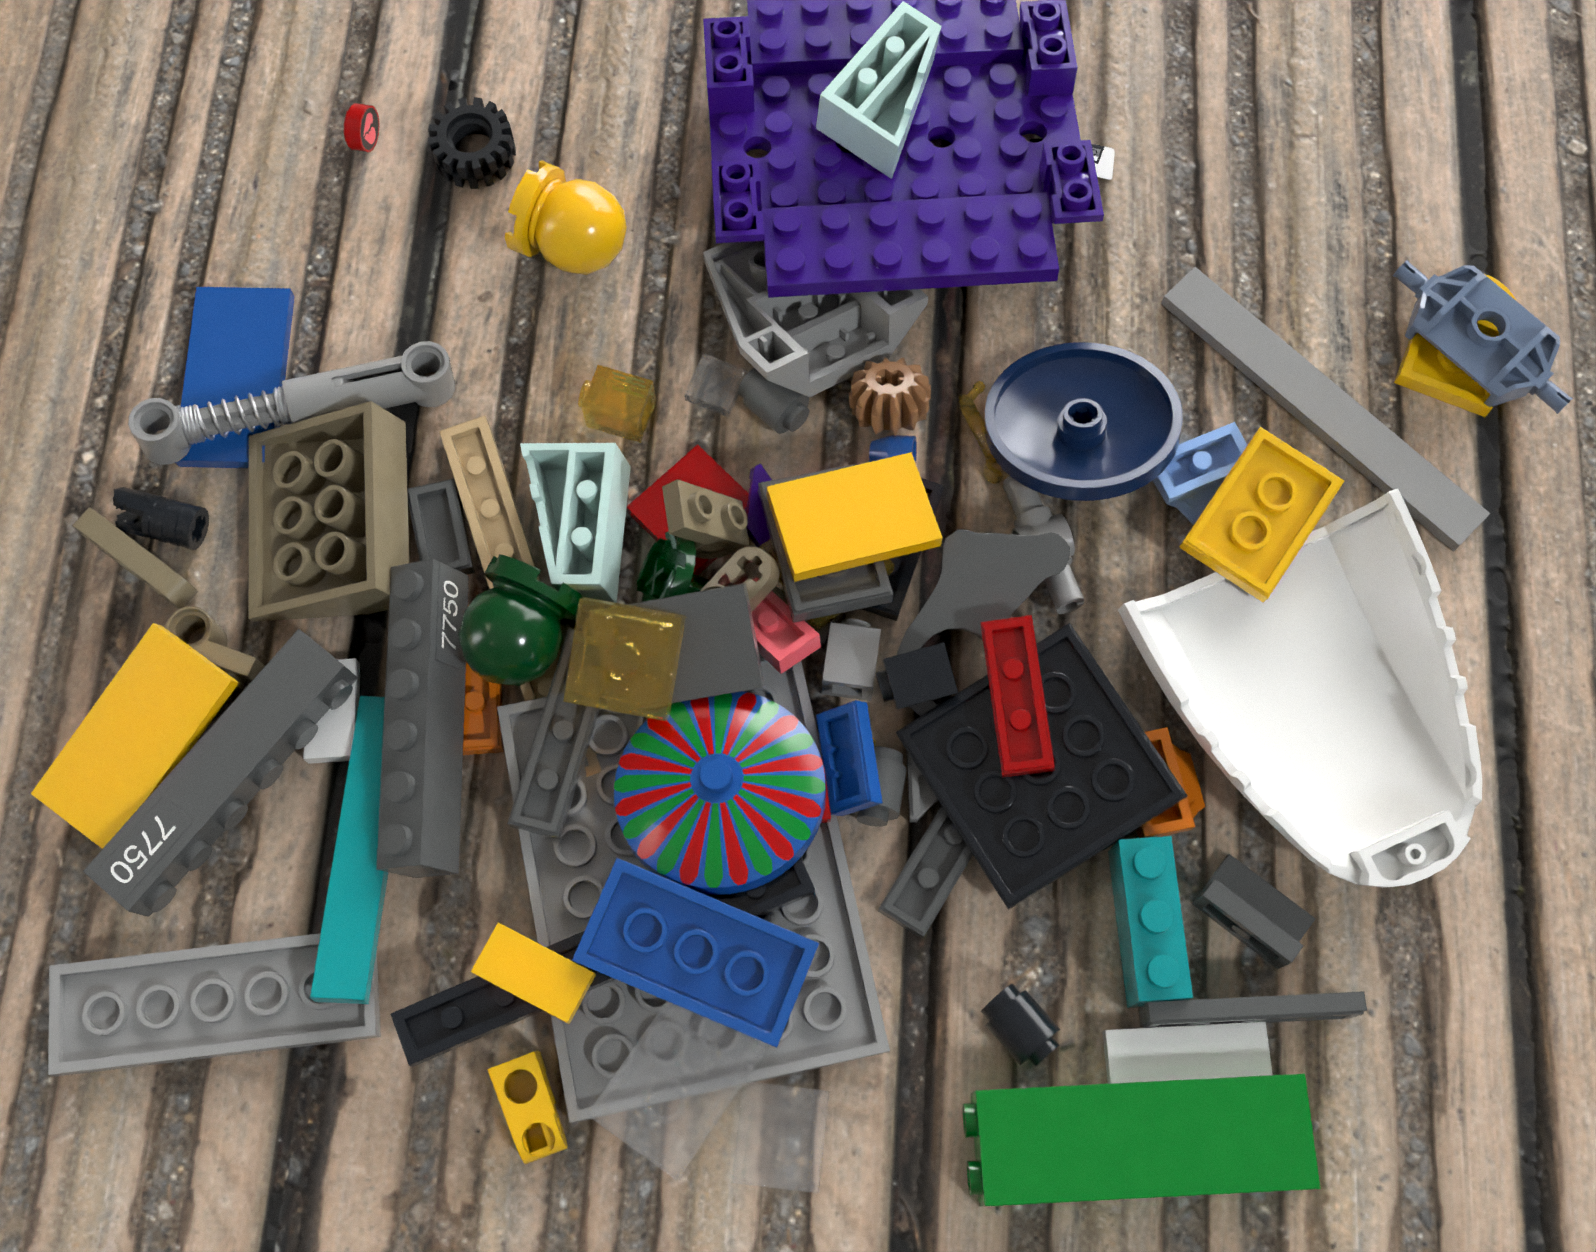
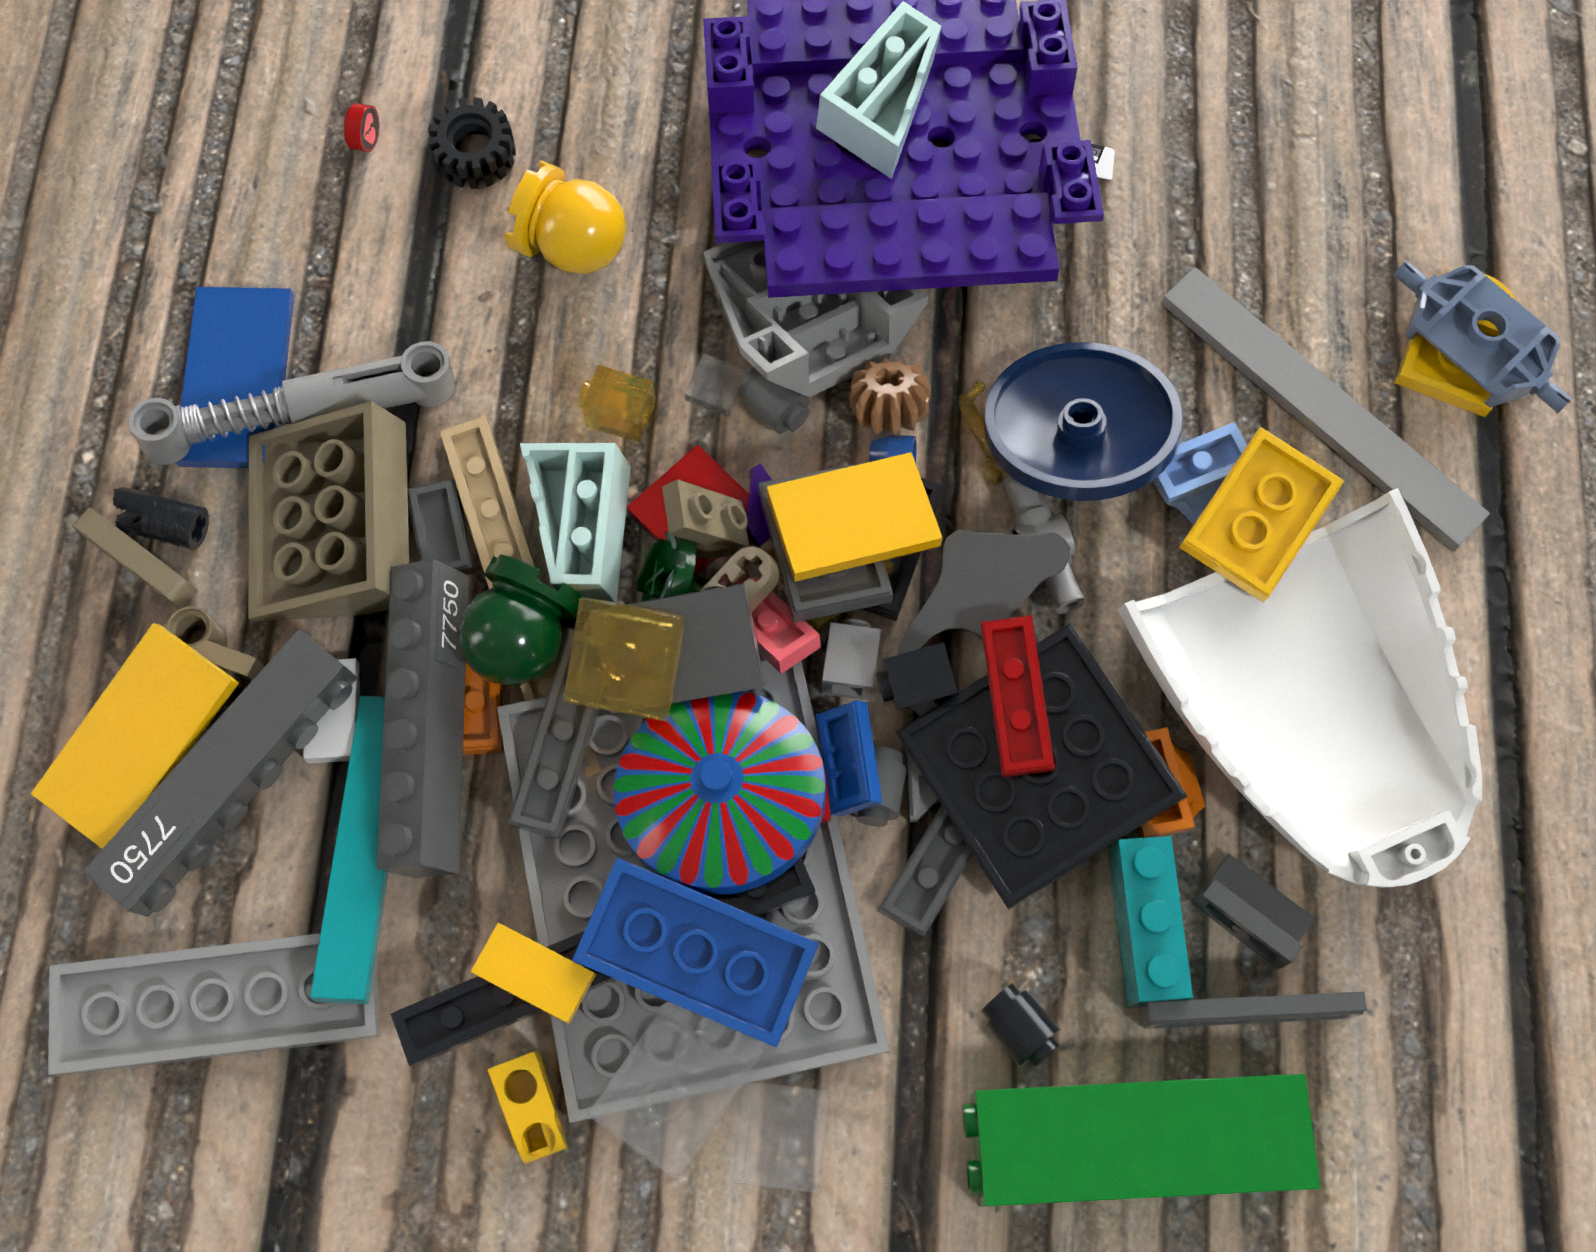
white tile [1102,1022,1273,1084] -> none

